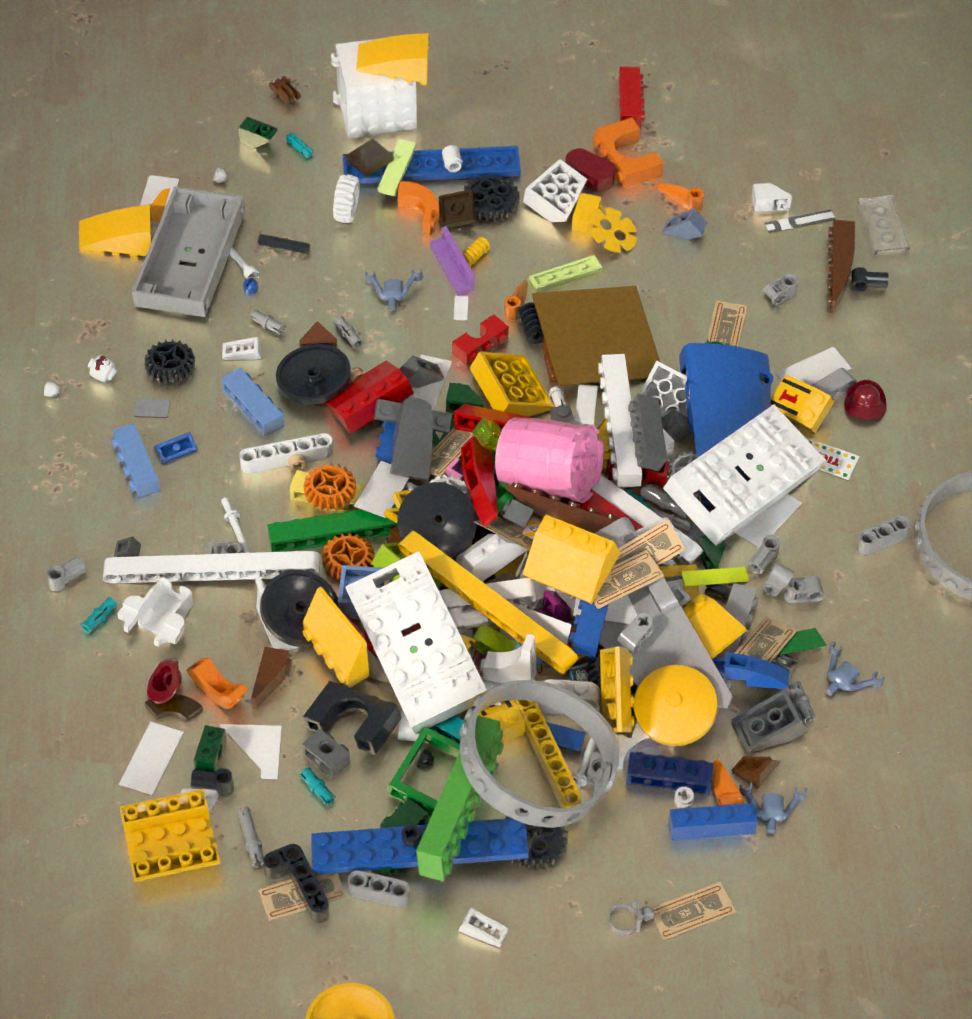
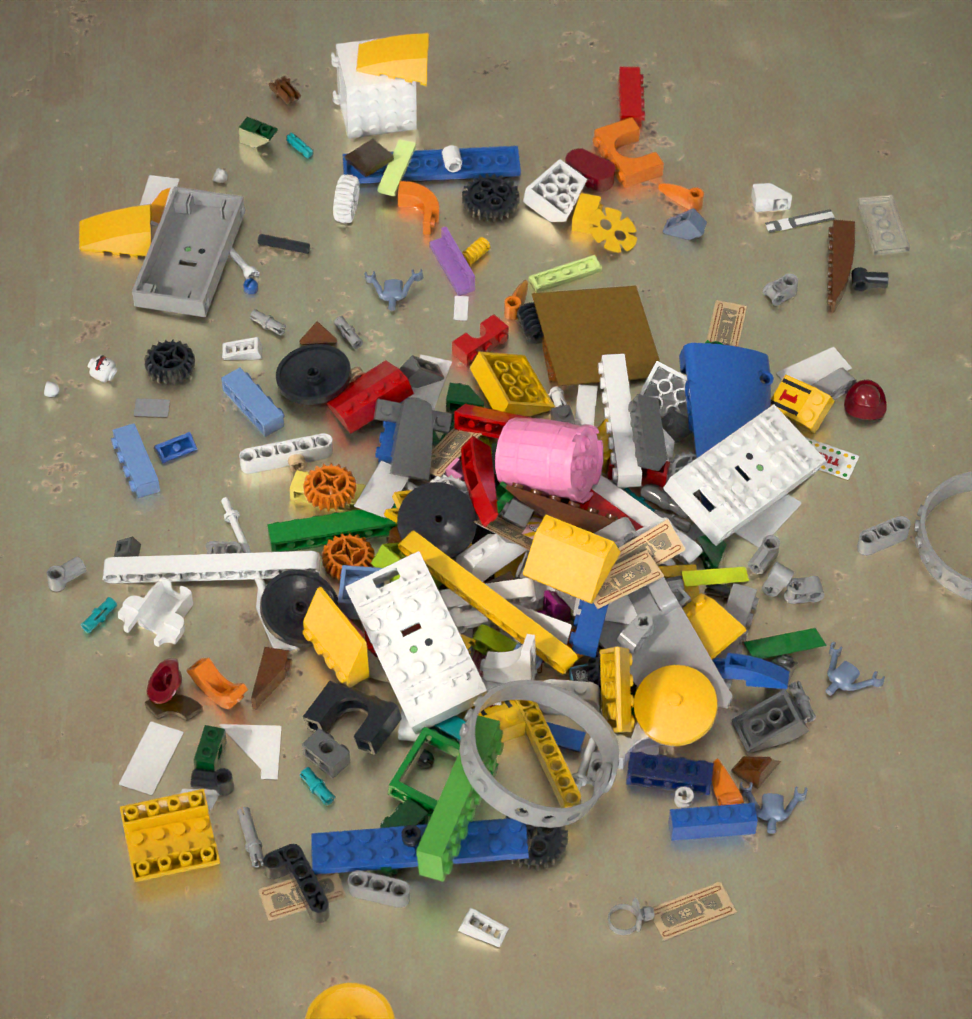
dark brown tile [439,189,476,228] -> none
clear neon green brick [472,418,502,451] -> none
sticker [735,616,797,662] -> none

